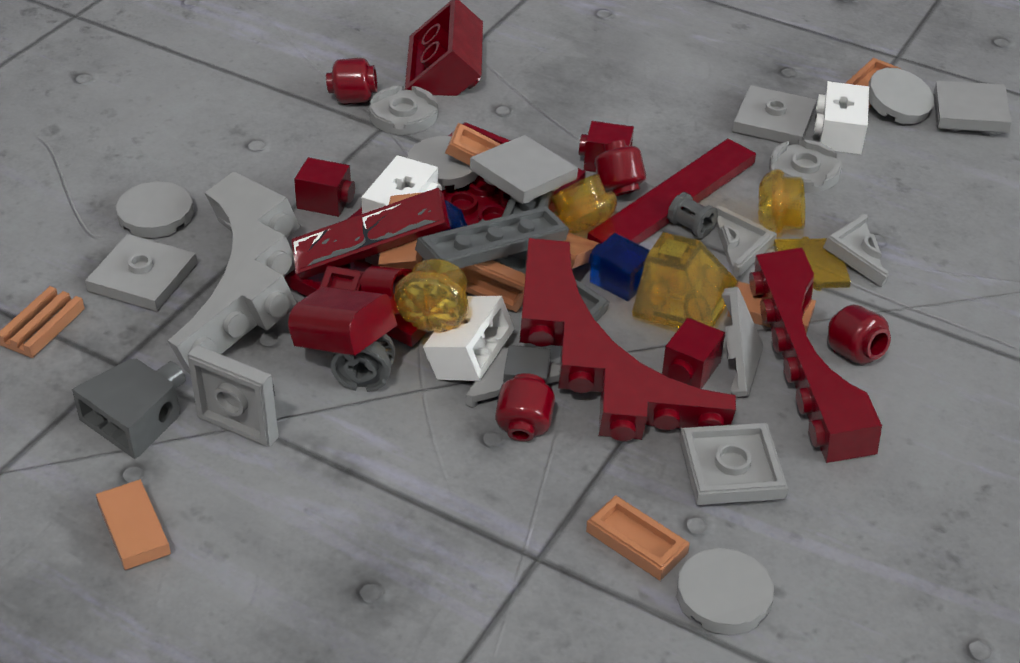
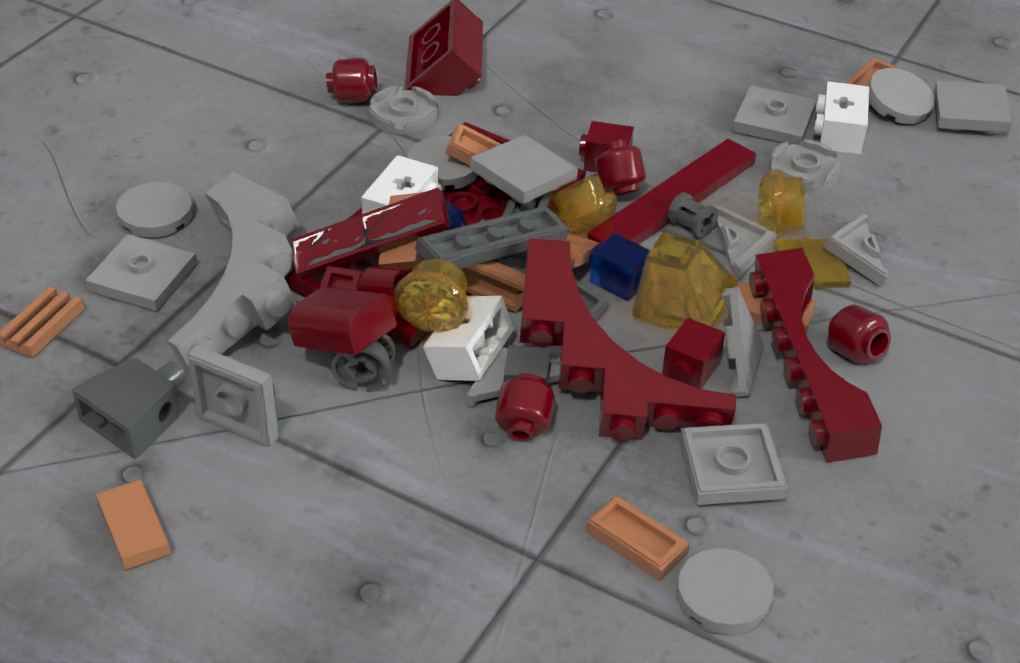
dark red brick [294,157,355,217] -> none

